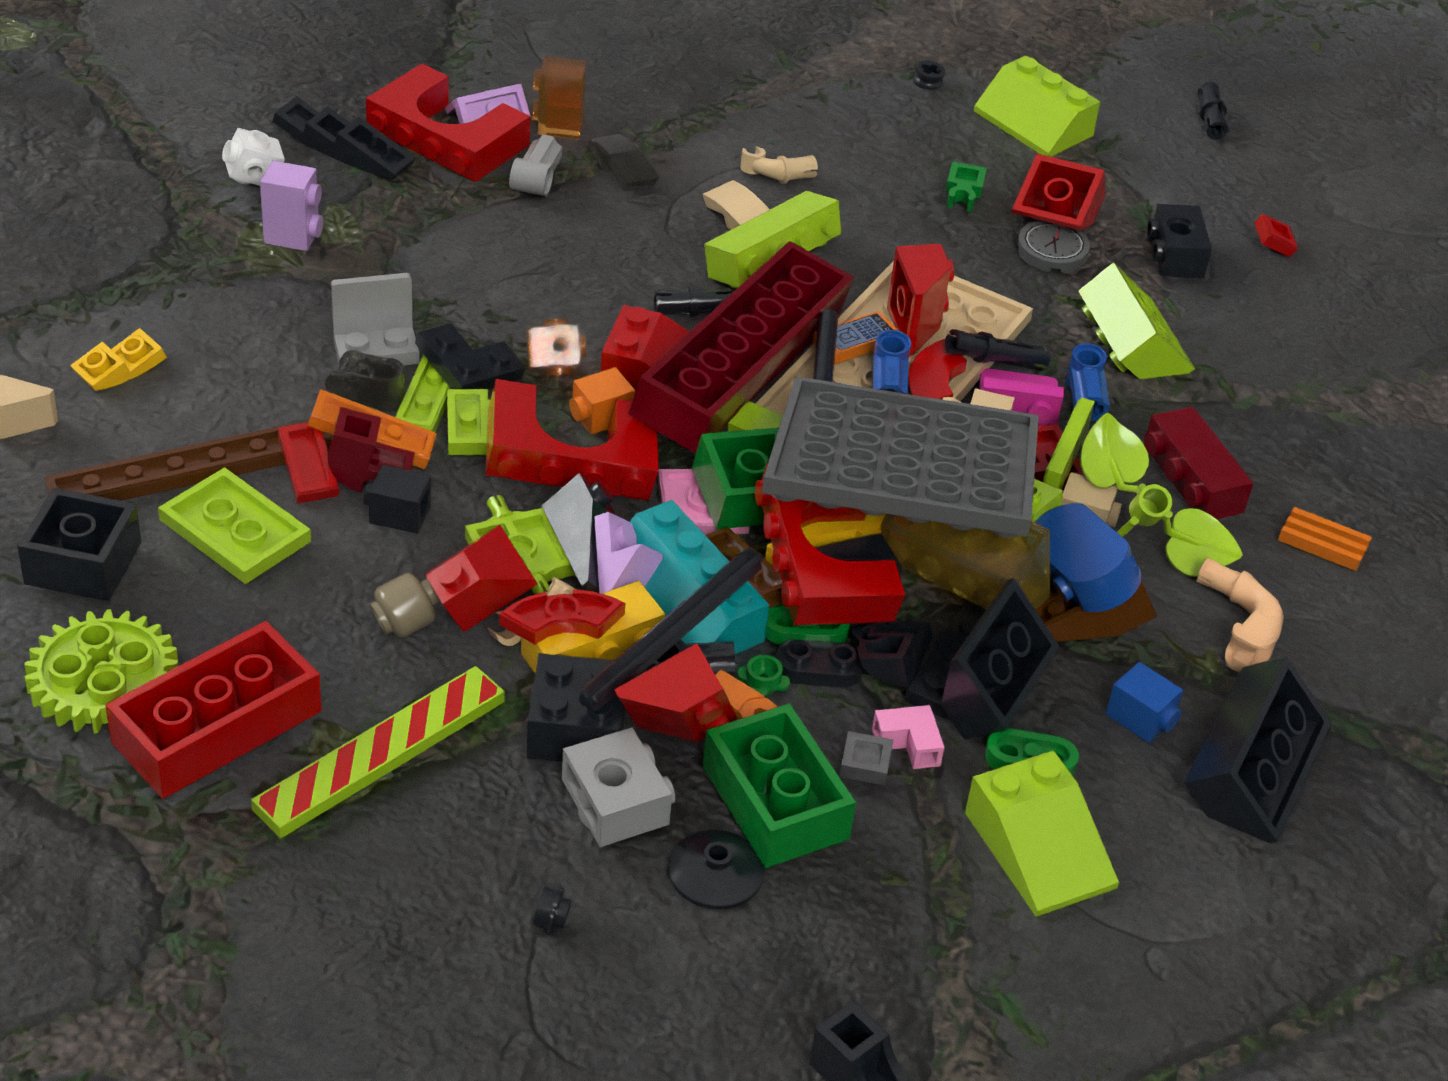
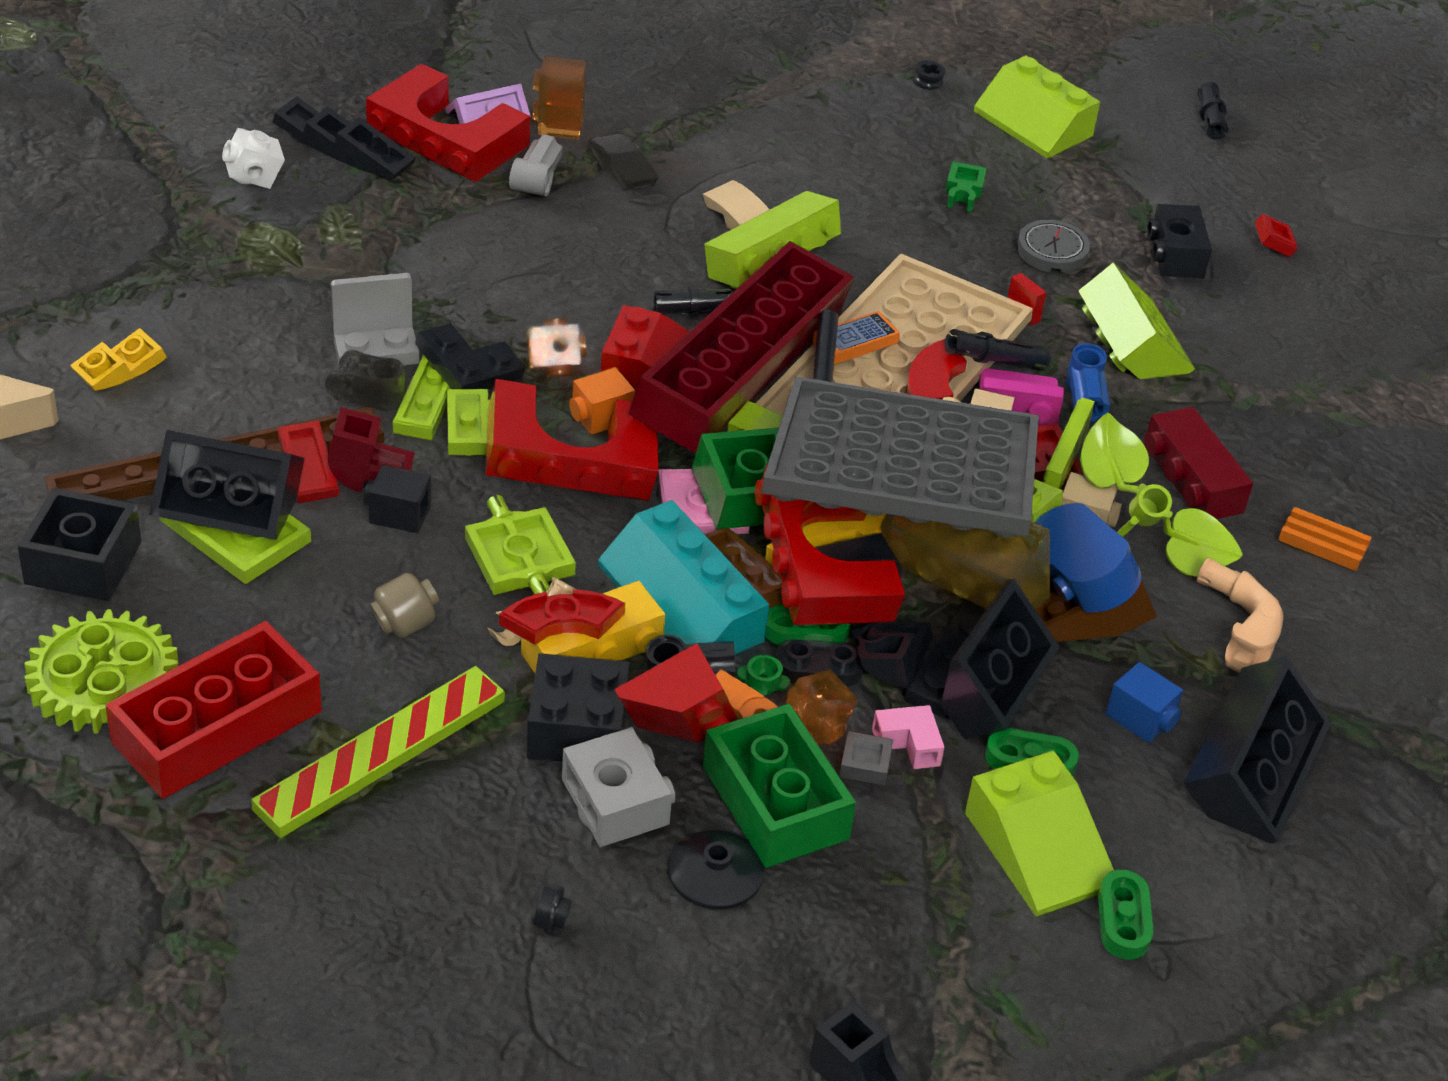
lavender brick [260,160,323,251] -> none
orange tile [307,389,437,470] -> none
red slope [426,525,538,632] -> none
slope [541,473,616,593] -> none
black axle [579,548,763,712] -> none
lavender slope [594,512,663,594] -> none
tan piece [740,146,818,184] -> none
blue piece [871,330,911,394] -> none
red slope [887,244,954,356] -> none
red slope [1012,154,1105,231] -> none
none -> black slope [149,430,305,540]
none -> clear orange brick [785,669,858,745]
none -> red tile [1007,273,1047,326]
none -> green plate [1098,870,1153,960]

